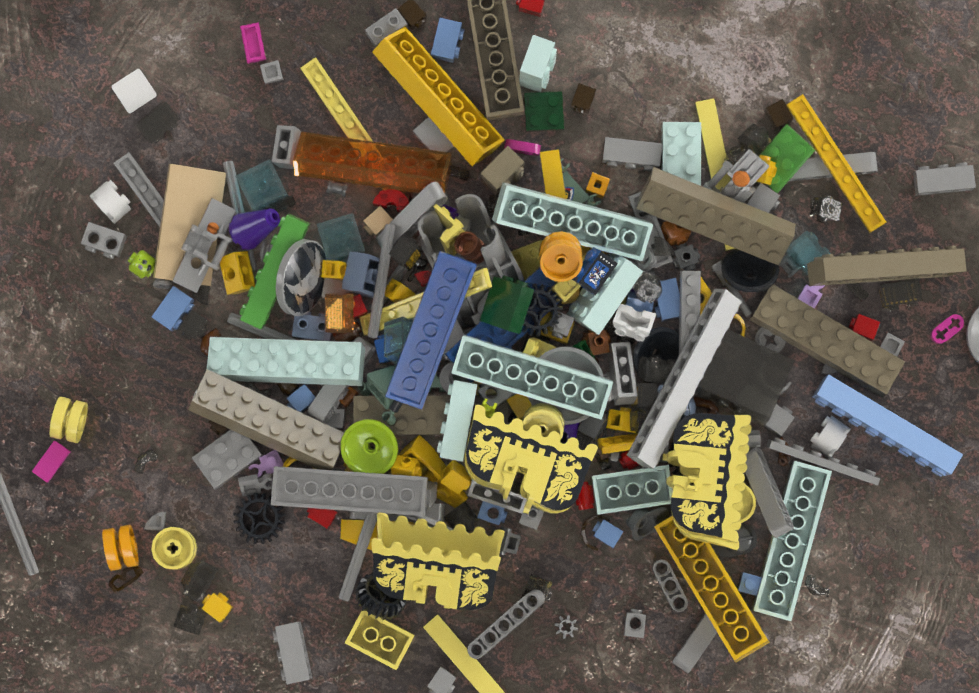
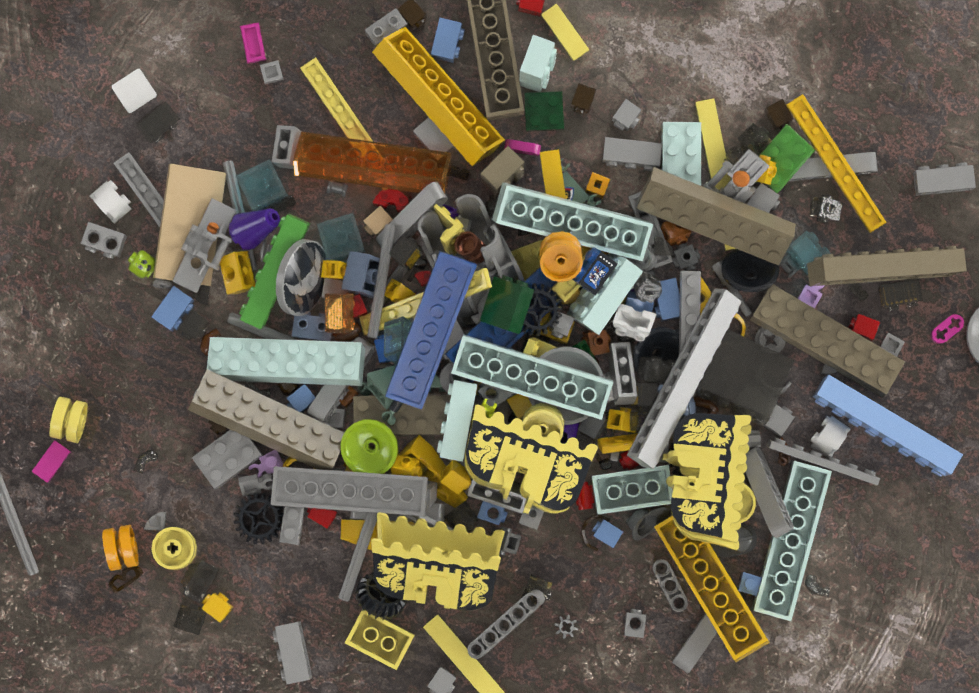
none -> light grey brick [279,506,306,545]
none -> light yellow tile [541,4,589,61]
none -> light grey brick [612,99,642,131]

